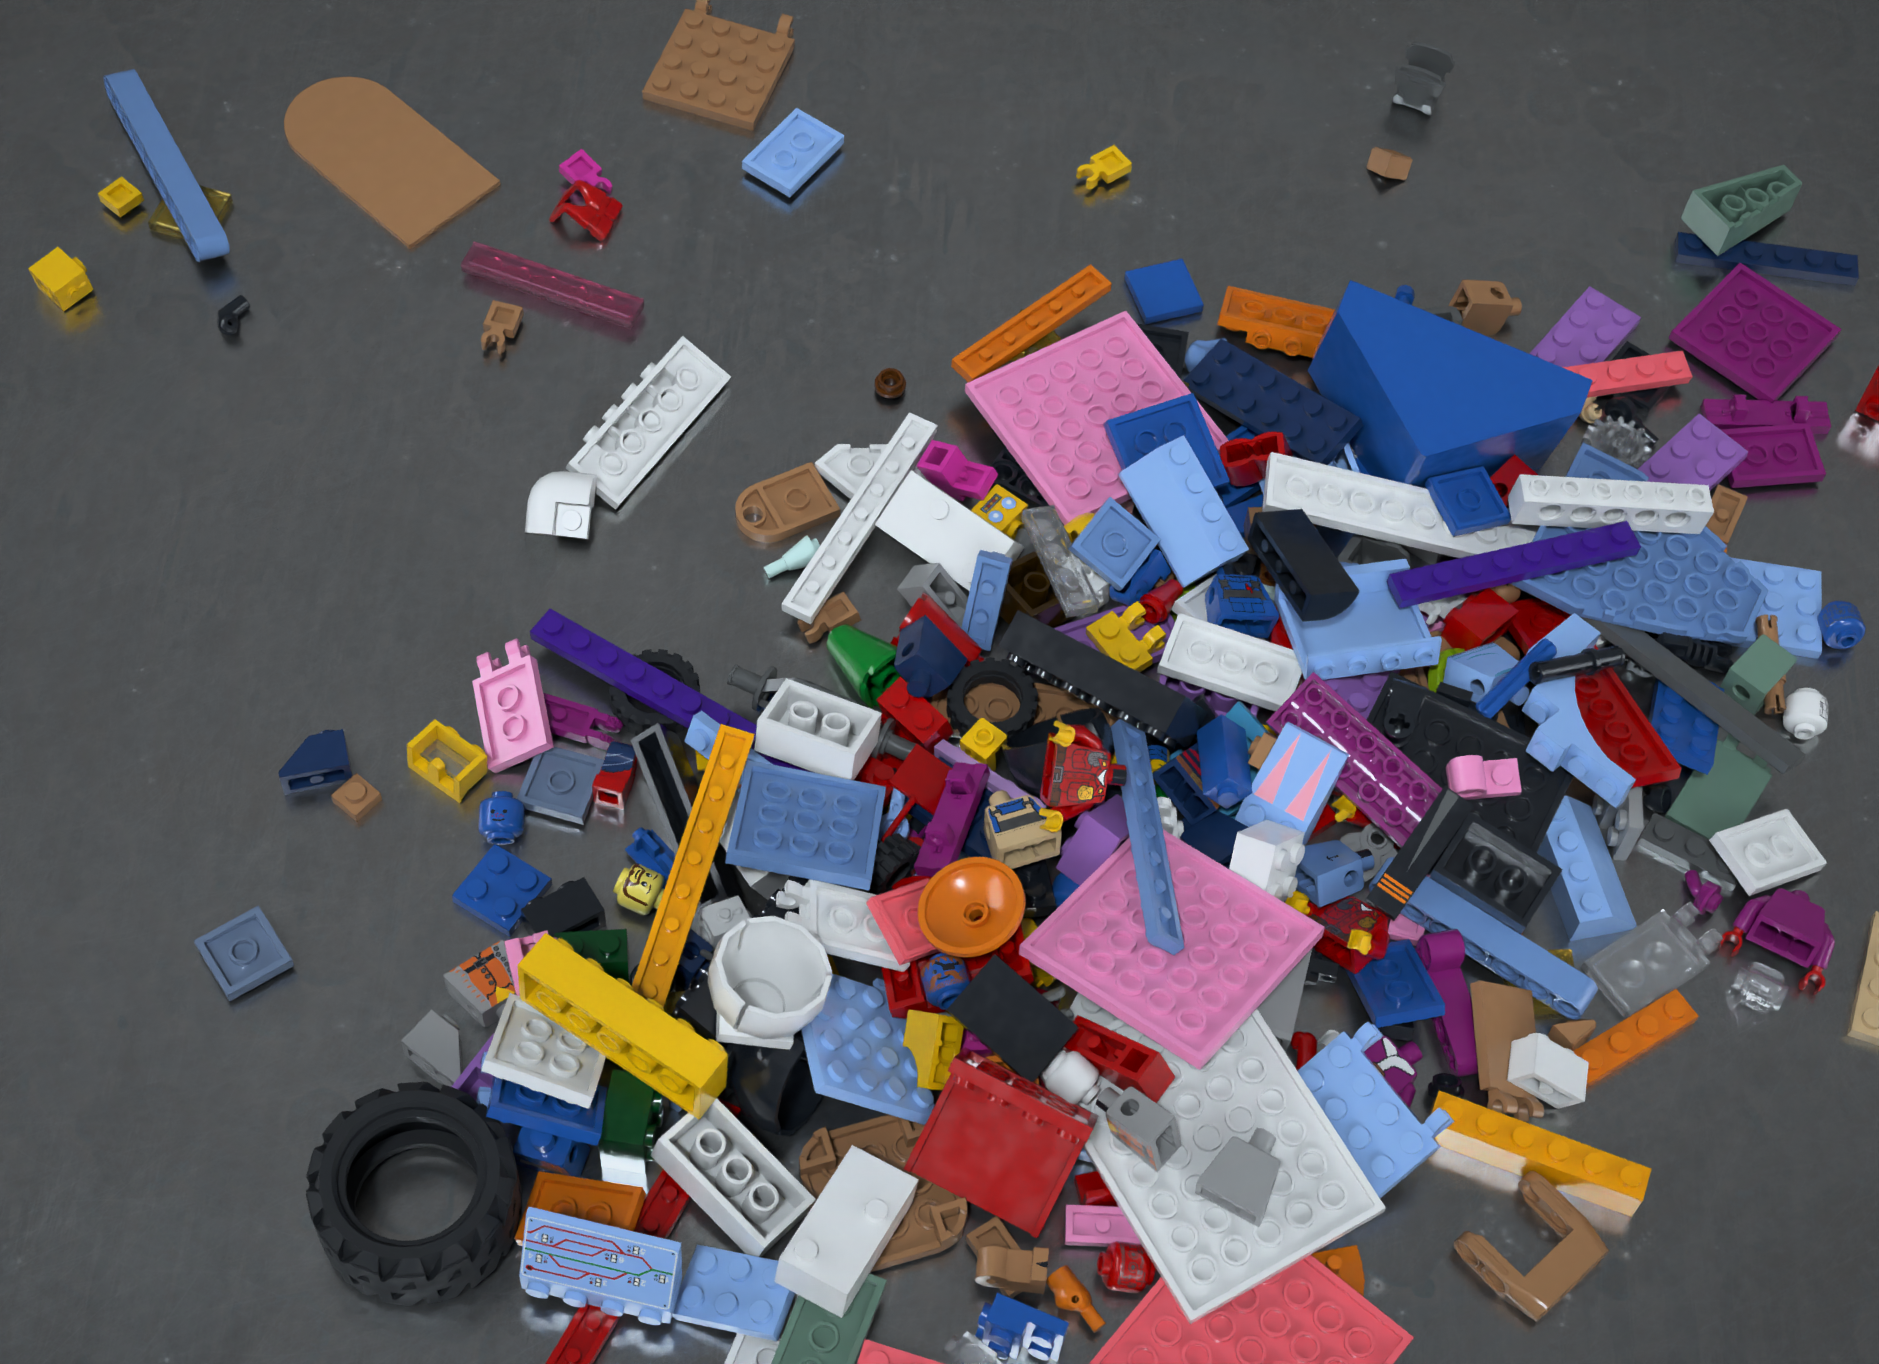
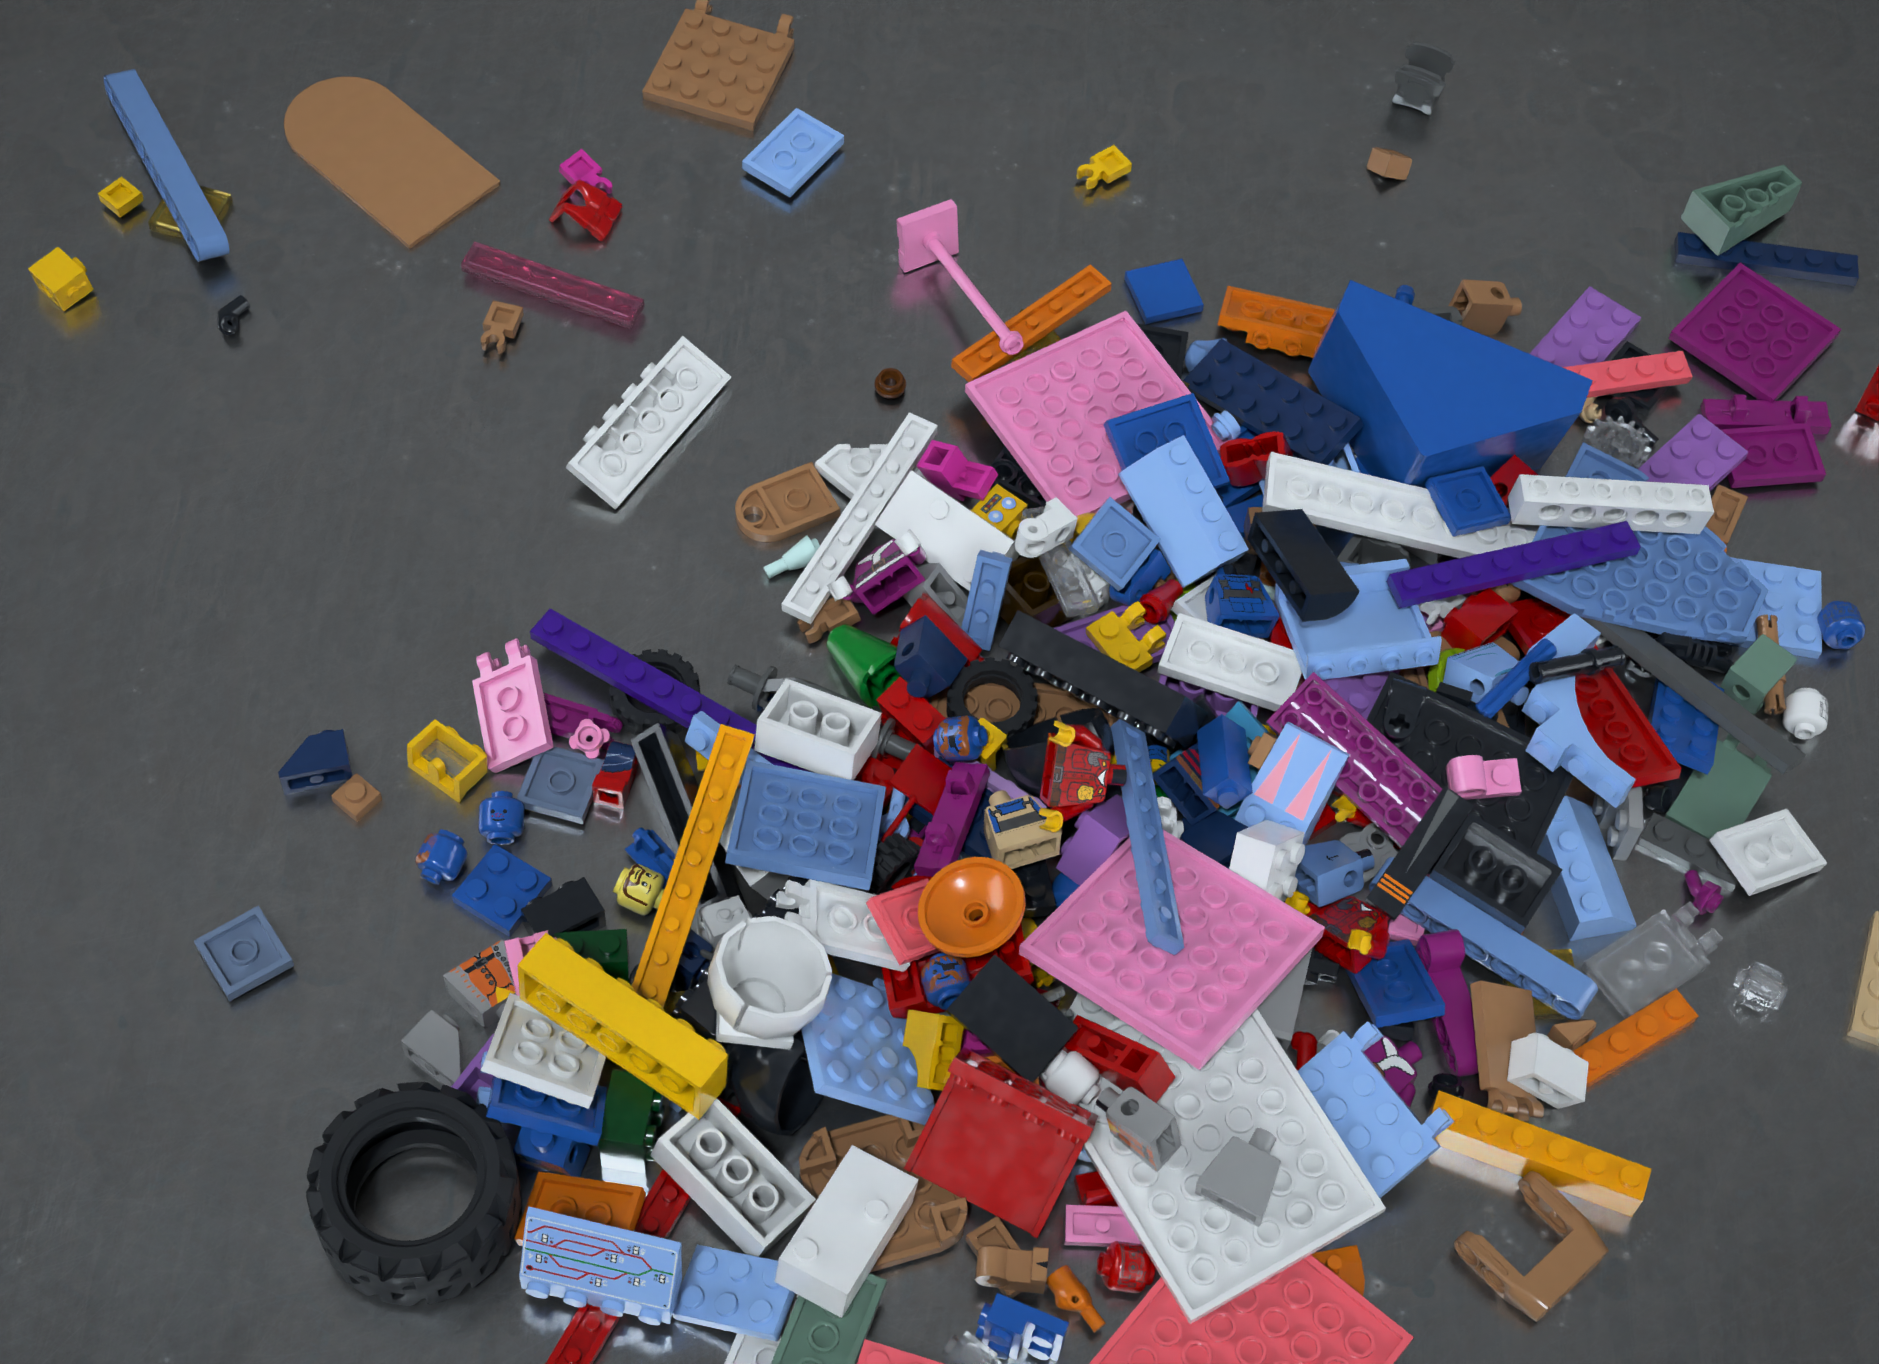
white brick [524,471,597,539] -> none
magenta torso [1718,888,1835,995] -> none
none -> blue head [415,829,468,884]
none -> bright pink plate [569,719,610,759]
none -> magenta torso [827,529,926,615]
none -> bright pink tile [896,199,1023,355]
none -> blue head [933,715,988,762]
none -> white leg [1014,497,1078,558]
none -> light blue plate [1211,410,1241,441]

